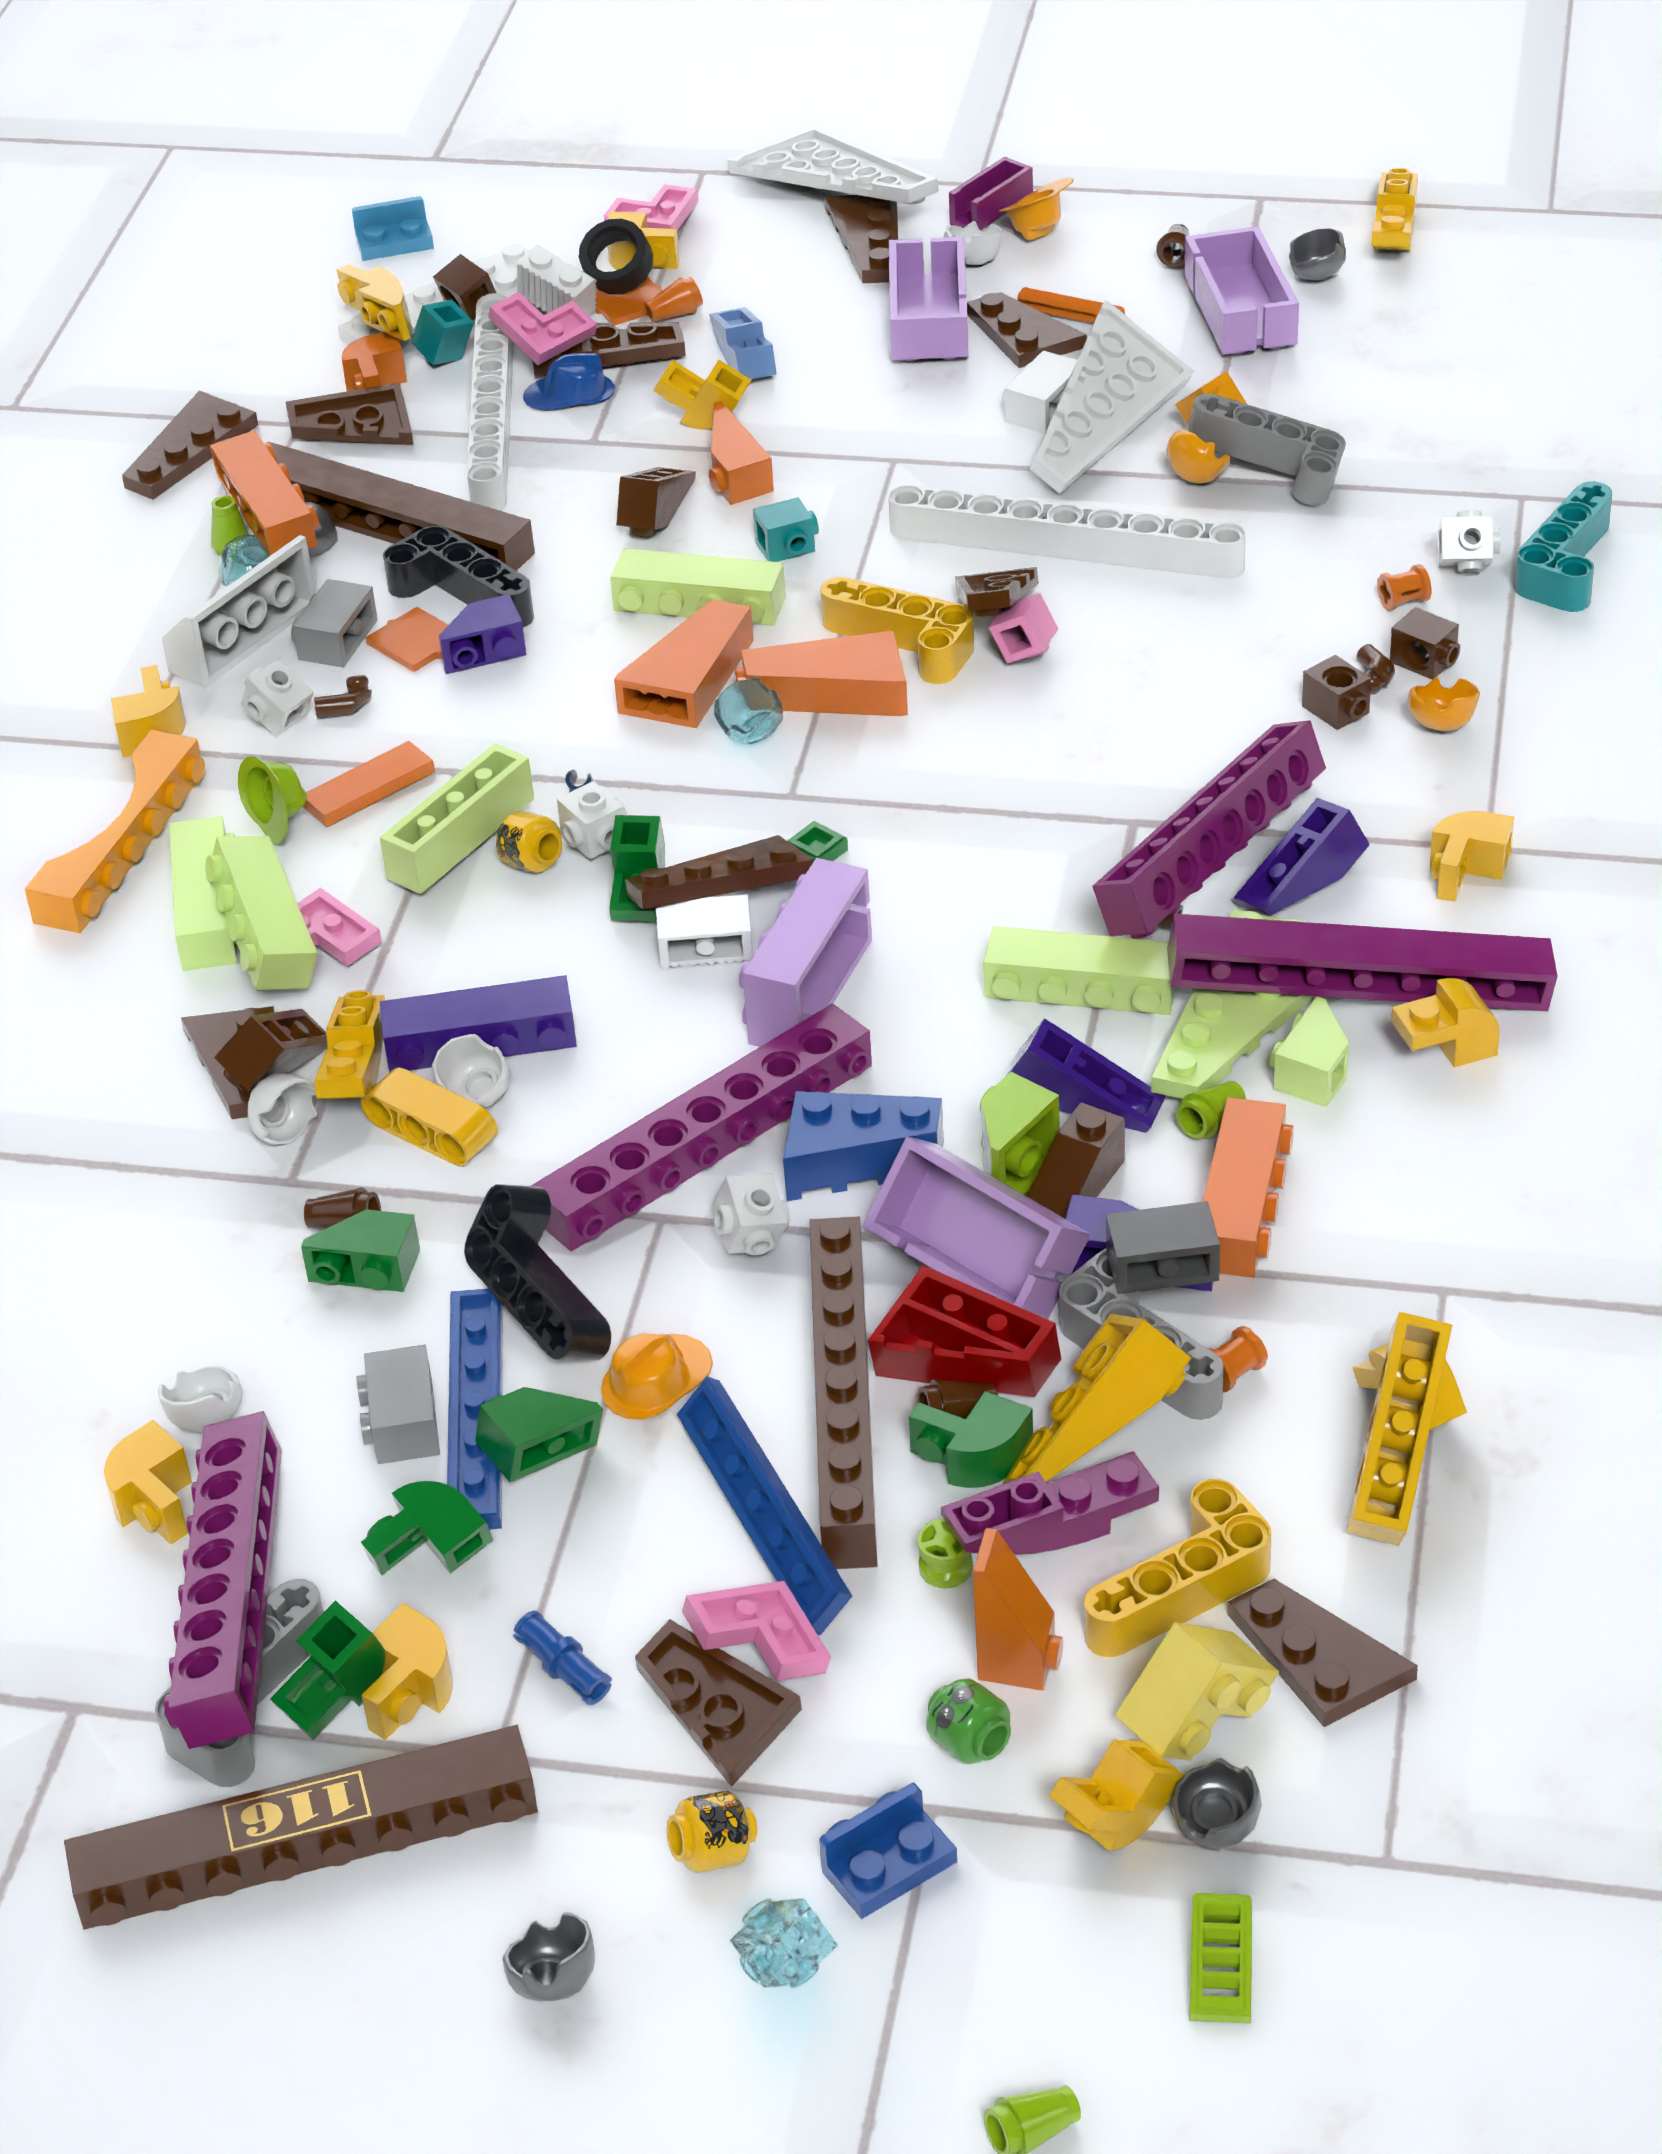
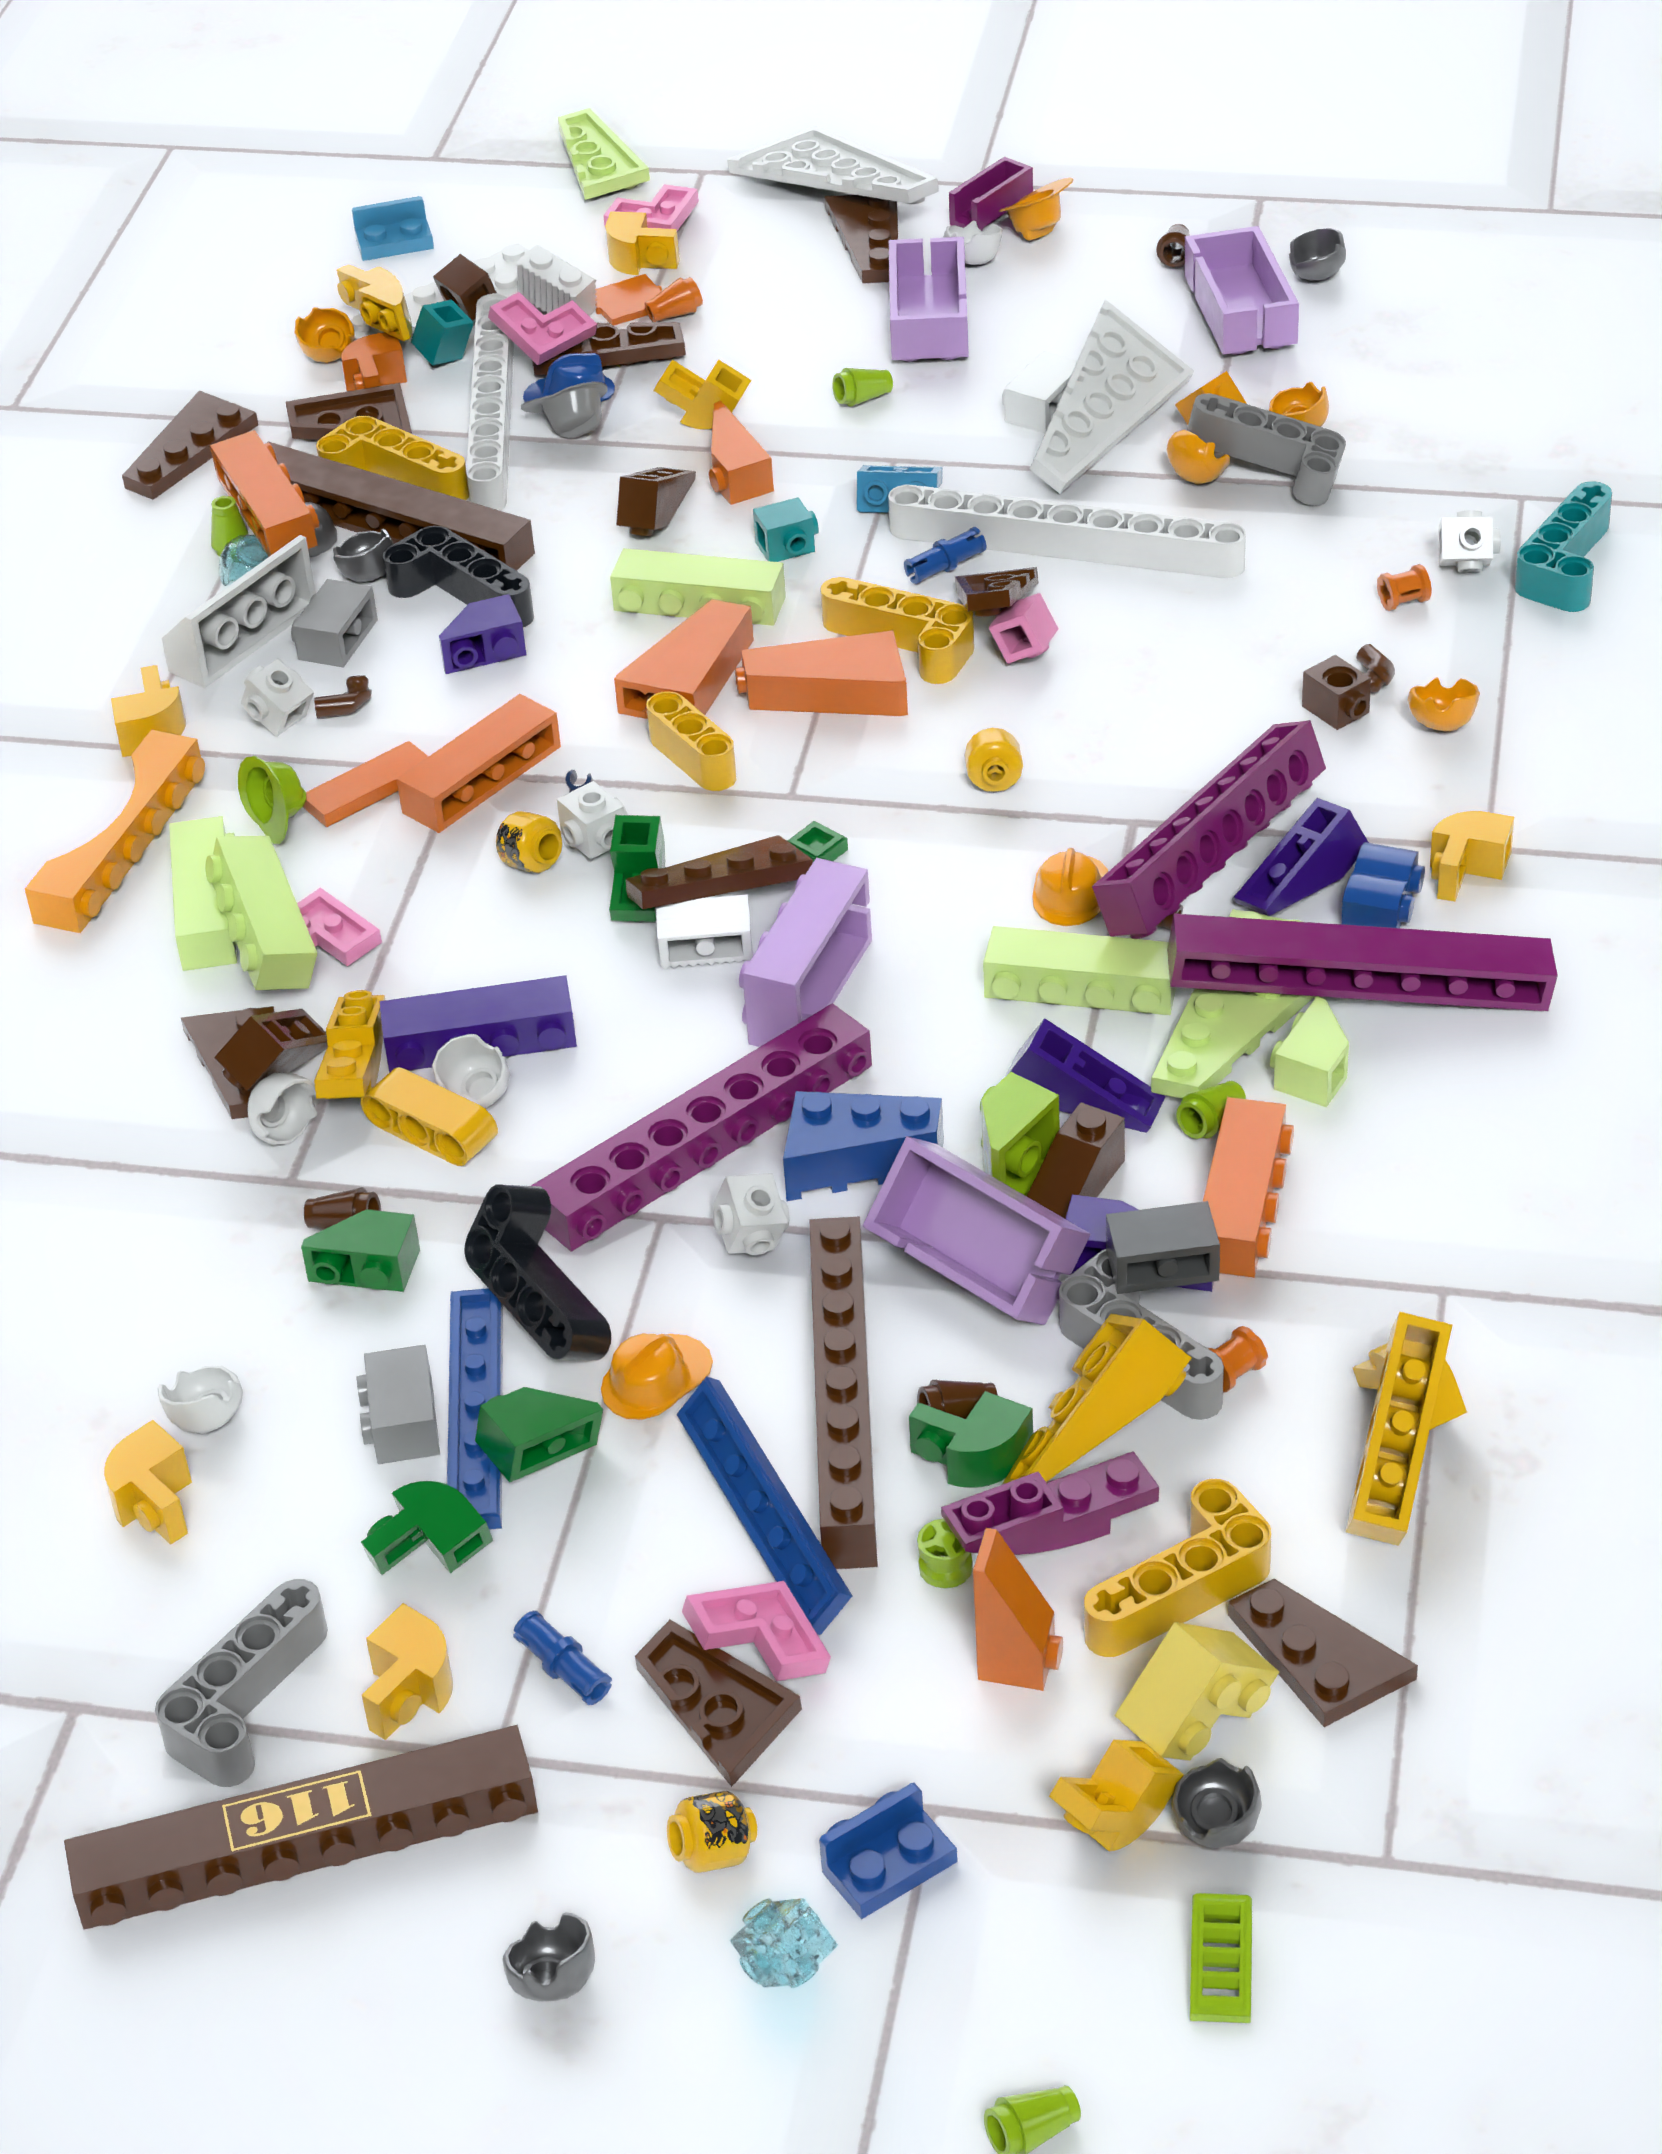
magenta brick [164,1411,282,1749] -> none
green brick [270,1600,385,1740] -> none
orange piece [365,607,448,672] -> none
yellowish green brick [380,743,534,894] -> none
black tyre [578,218,654,294] -> none
medium blue slope [709,307,777,380] -> none
clear light blue hair [714,678,783,744] -> none
red wedge [867,1265,1062,1397] -> none
bright green head [926,1678,1011,1764] -> none
wing [967,292,1087,368] -> none
orange axle [1017,287,1125,324] -> none
yellow slope [1371,168,1418,250] -> none
reddish brown brick [1390,607,1460,680] -> none
yellow brick [1391,978,1500,1068] -> none
none -> light orange hair [294,307,355,363]
none -> yellow beam [316,416,469,500]
none -> flat silver hair [333,529,393,582]
none -> orange brick [397,694,561,833]
none -> light grey piece [521,382,608,439]
none -> yellowish green wing [558,108,650,200]
none -> yellow beam [646,691,737,791]
none -> lime cone [832,368,893,407]
none -> dark azure bracket [857,465,943,513]
none -> blue pin [903,527,987,584]
none -> yellow head [964,727,1023,793]
none -> light orange piece [1032,848,1108,926]
none -> light orange hair [1269,382,1329,427]
none -> blue brick [1342,842,1425,928]

